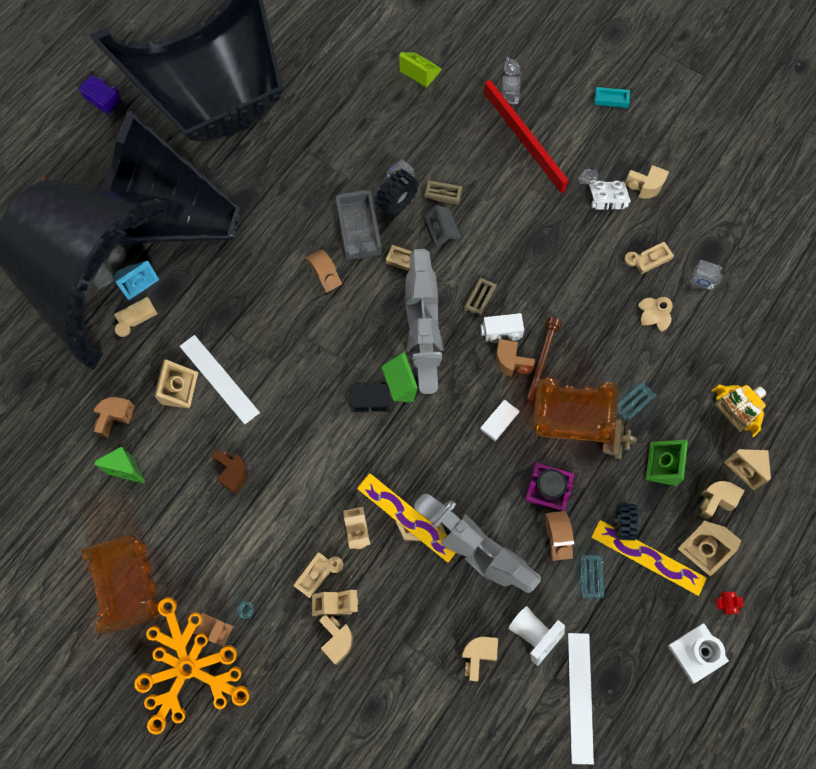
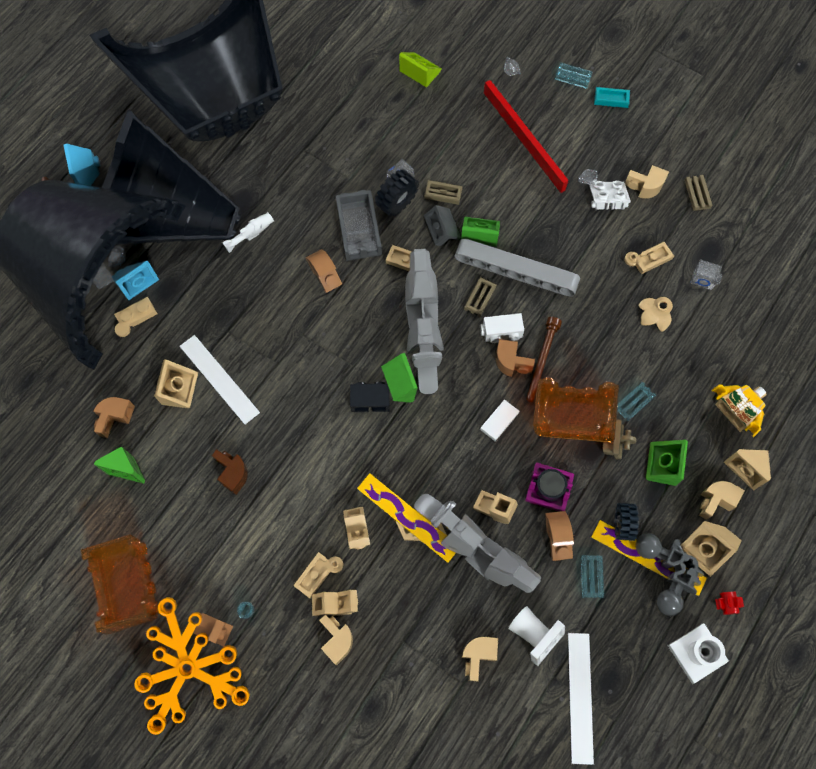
dark purple brick [78,75,121,115] -> none
clear brick [501,76,520,104] -> none
none -> medium azure slope [64,144,101,186]
none -> white animal [222,212,274,253]
none -> light grey beam [454,239,580,297]
none -> bright green slope [461,217,500,247]
none -> tan brick [473,490,518,524]
none -> clear light blue tile [555,62,592,88]
none -> dark grey piece [635,533,704,616]
none -> dark tan tile [684,175,712,211]

